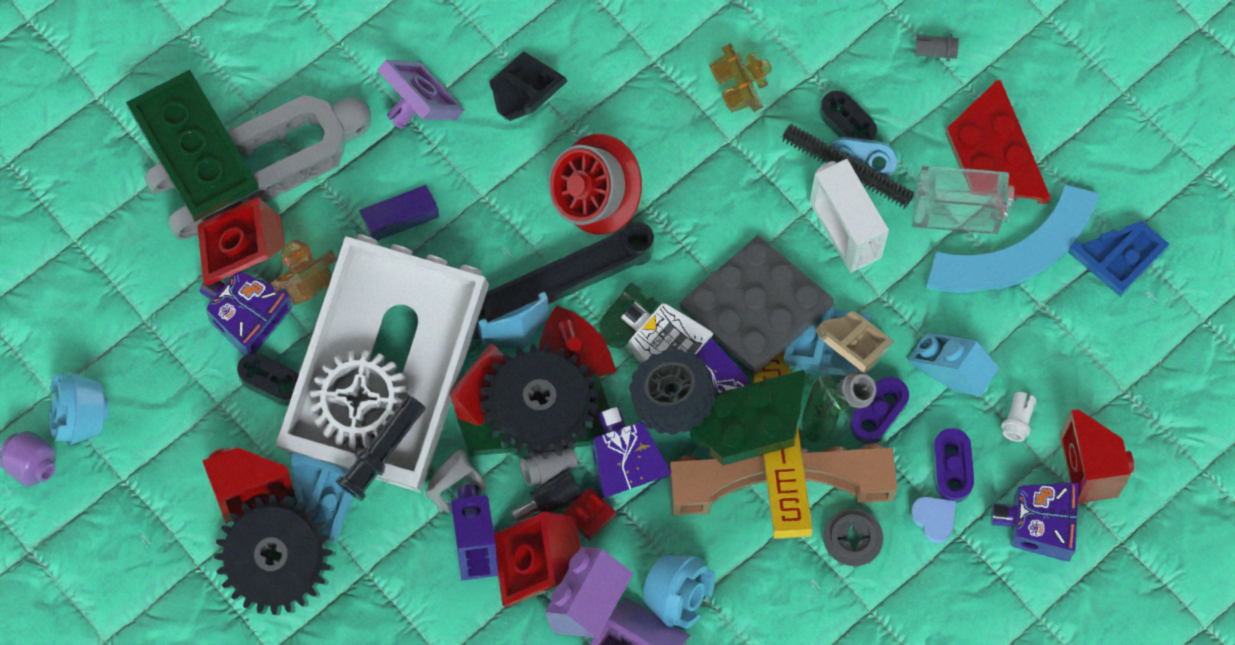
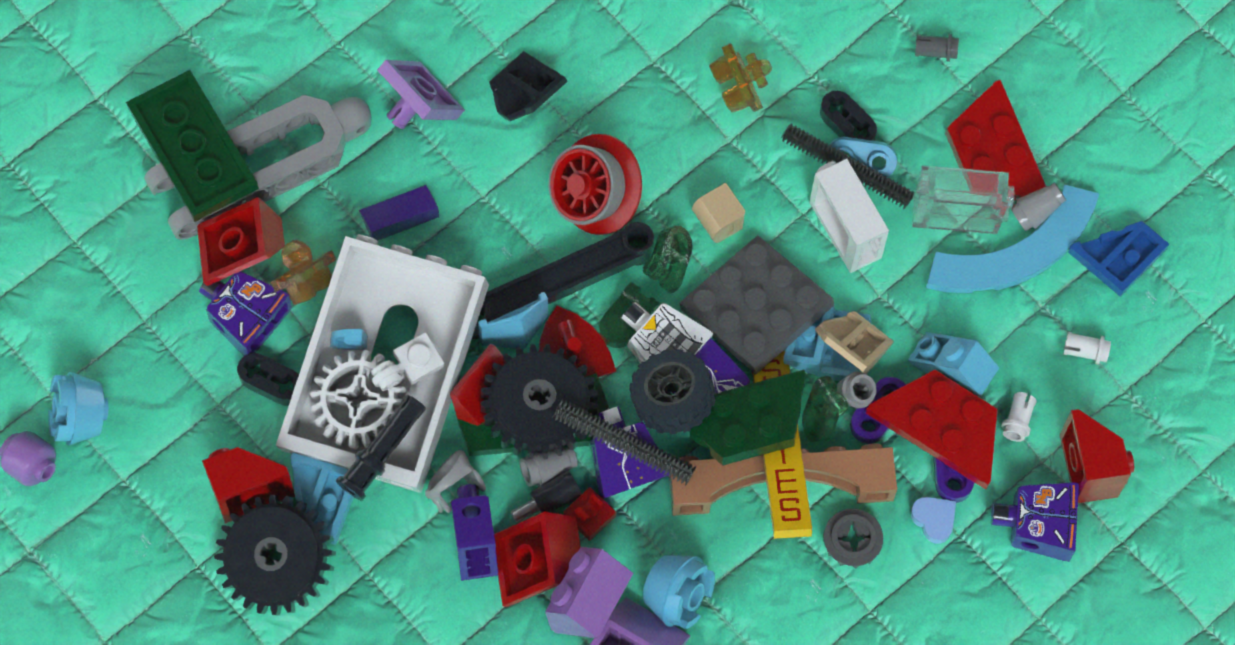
none -> medium azure tile [330,329,368,350]
none -> white plate [371,332,445,391]
none -> pearl dark grey axle [552,398,696,486]
none -> clear green plate [643,226,693,294]
none -> tan piece [692,183,745,243]
none -> red wing [866,370,998,490]
none -> light grey cone [1010,182,1066,231]
none -> white pin [1063,332,1111,365]

